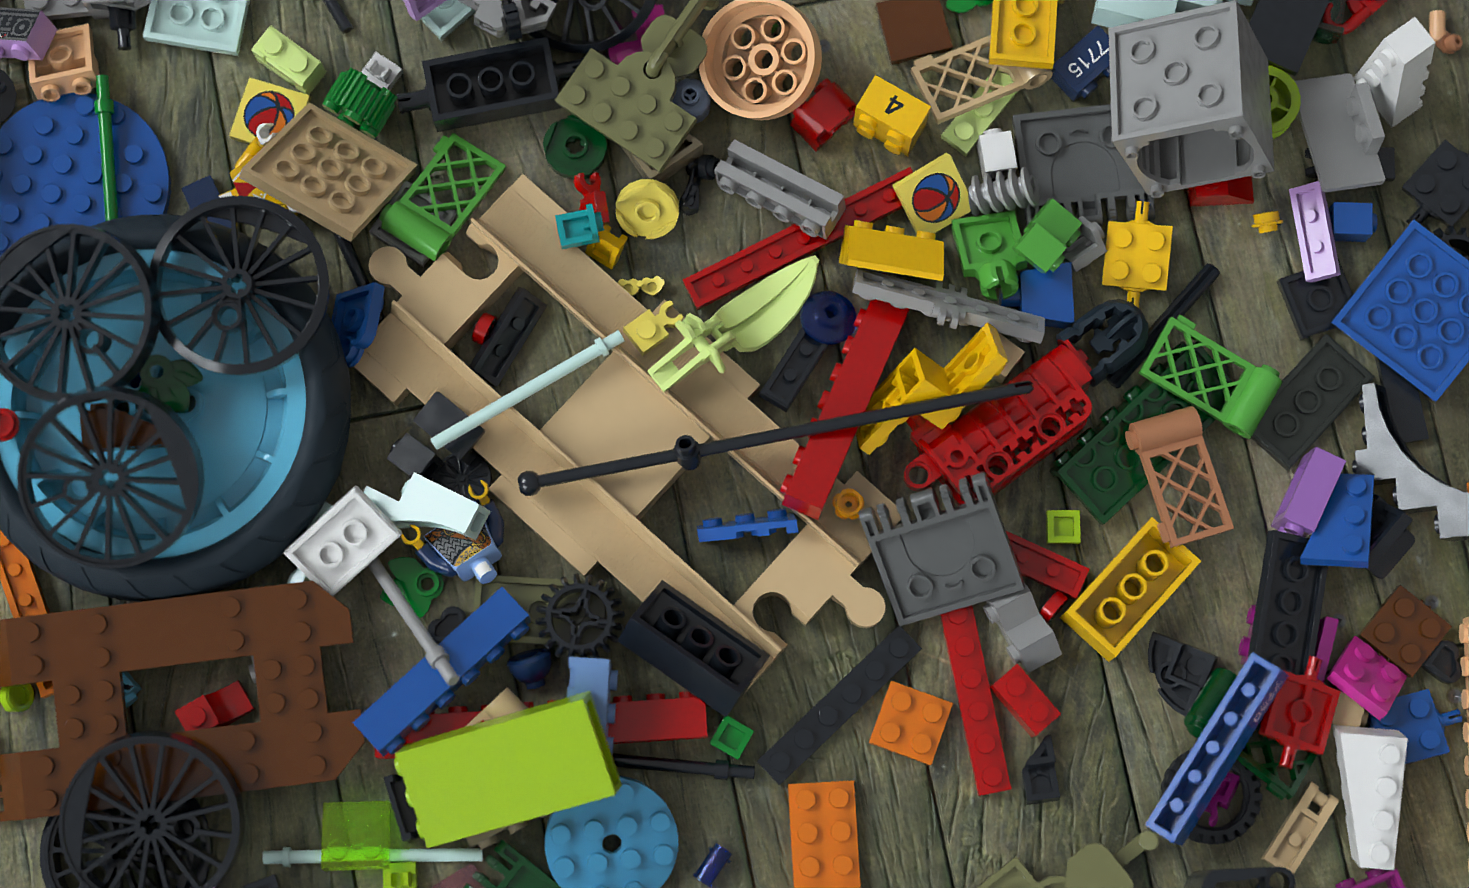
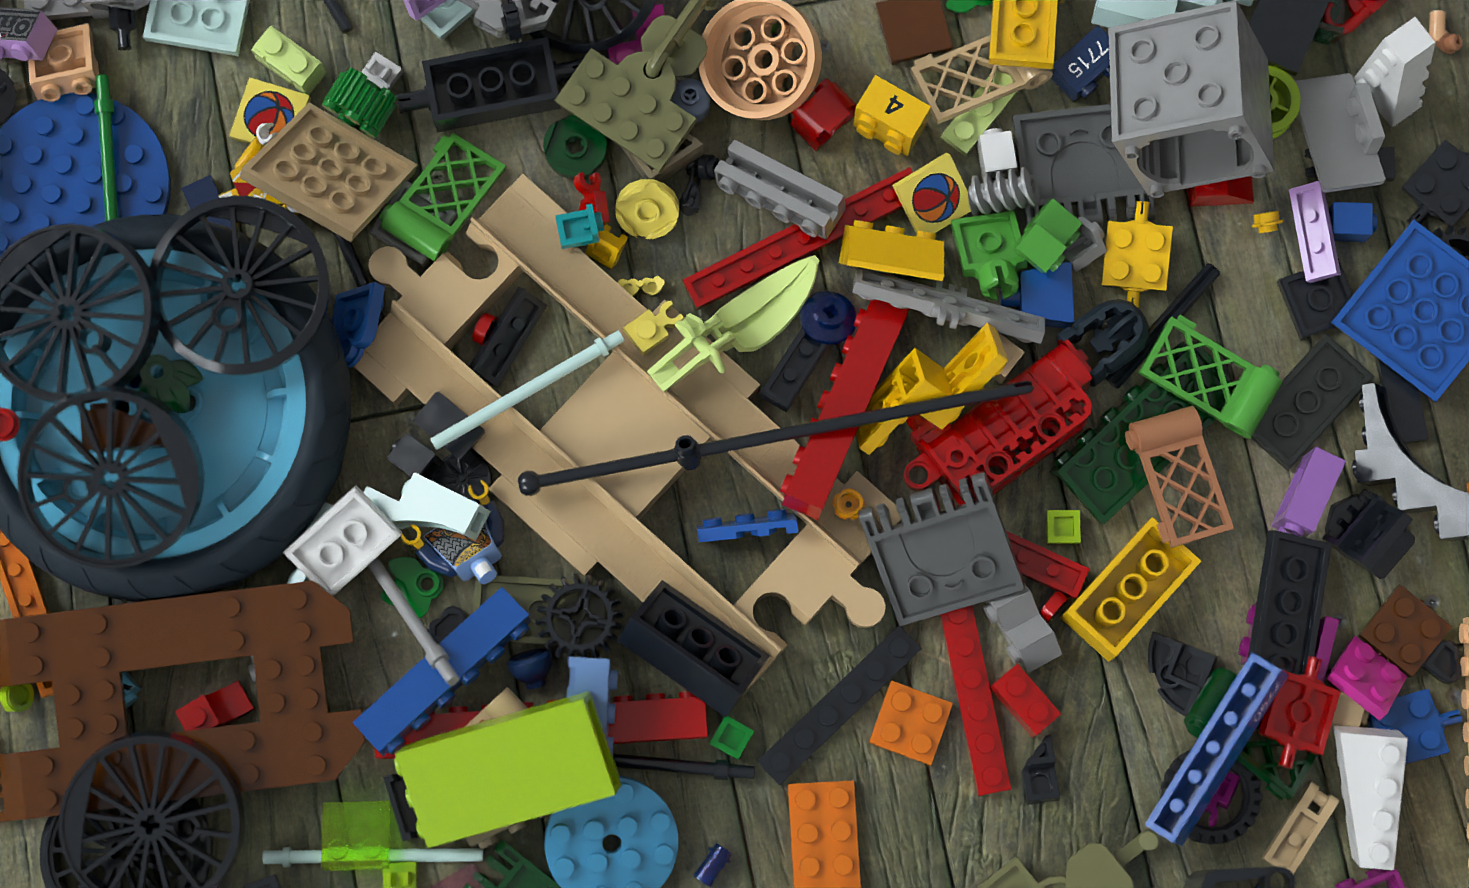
blue wing [1300,474,1374,568] -> none

